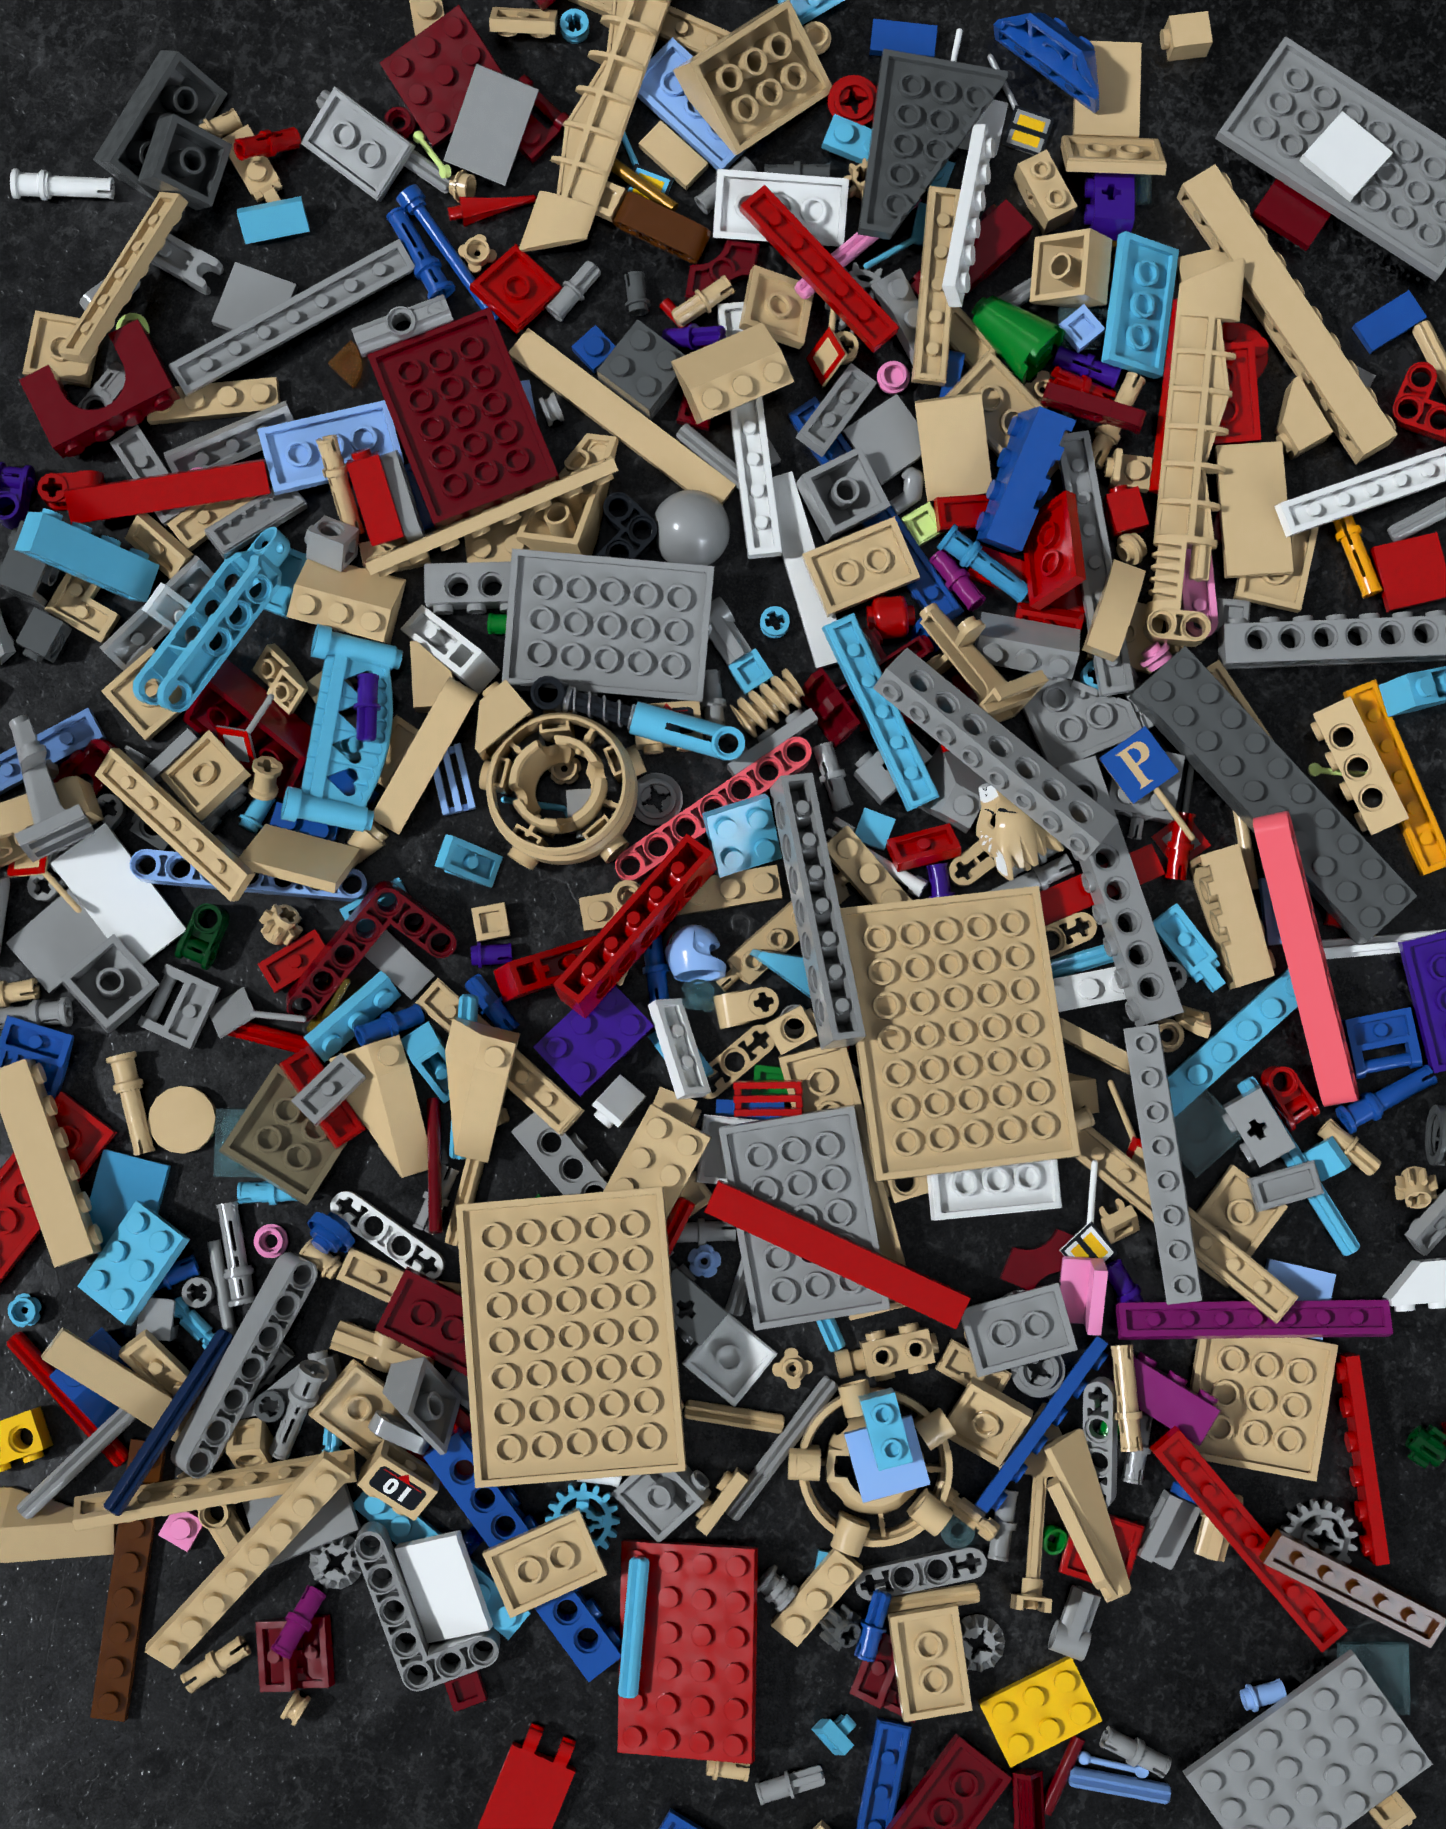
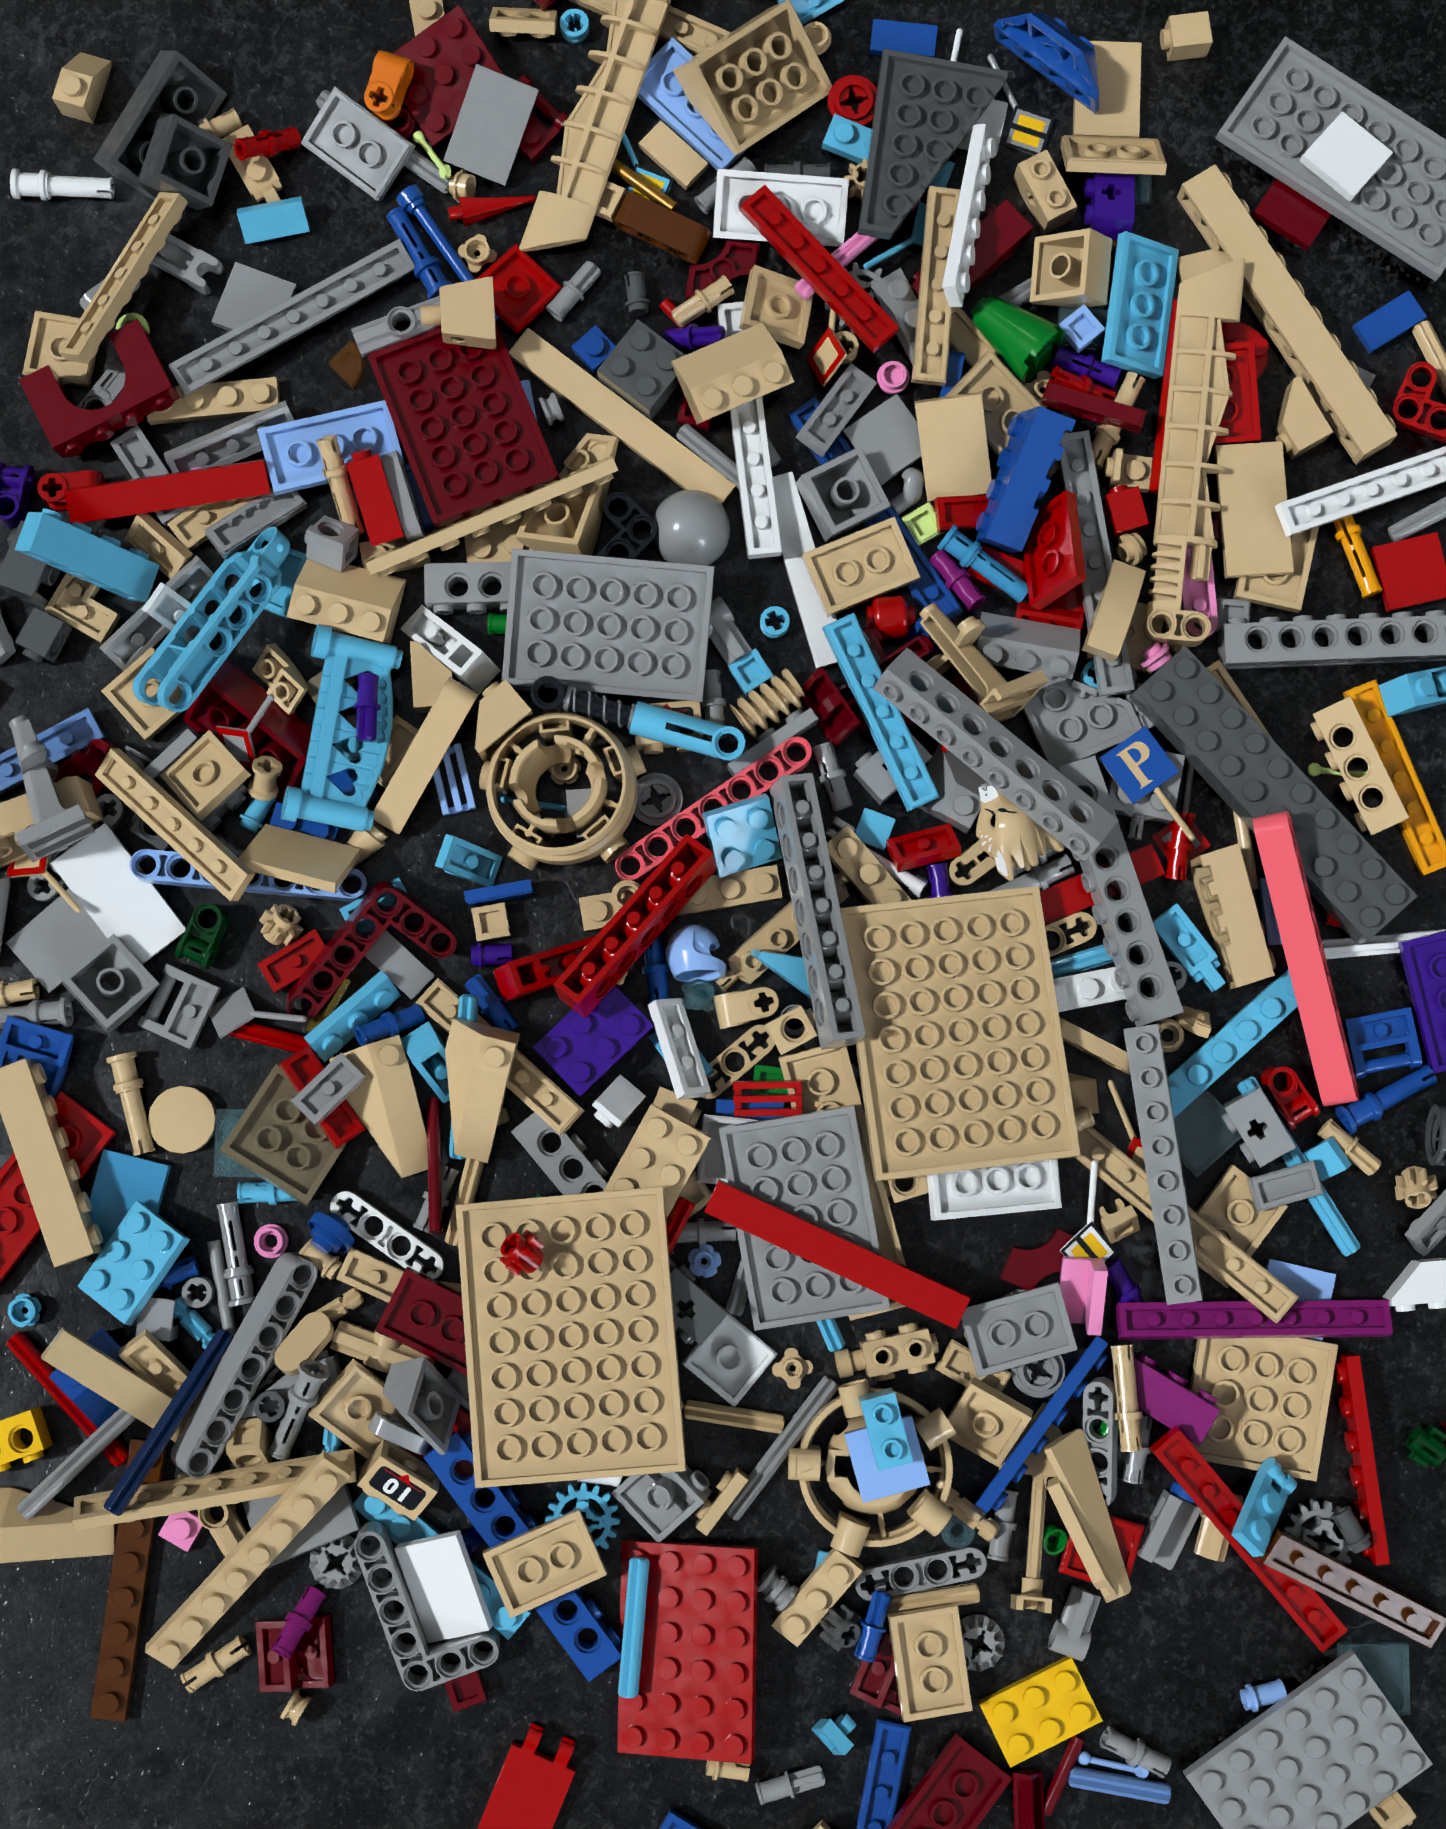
none -> tan slope [52,52,113,124]
none -> tan tile [274,1312,334,1376]
none -> tan axle [315,1288,364,1323]
none -> orange piece [364,50,414,121]
none -> tan torso [420,277,497,349]
none -> blue tile [464,879,535,907]
none -> red gear [500,1230,544,1276]
none -> medium azure plate [1231,1457,1297,1557]
none -> dark grey pin [1330,1505,1372,1554]

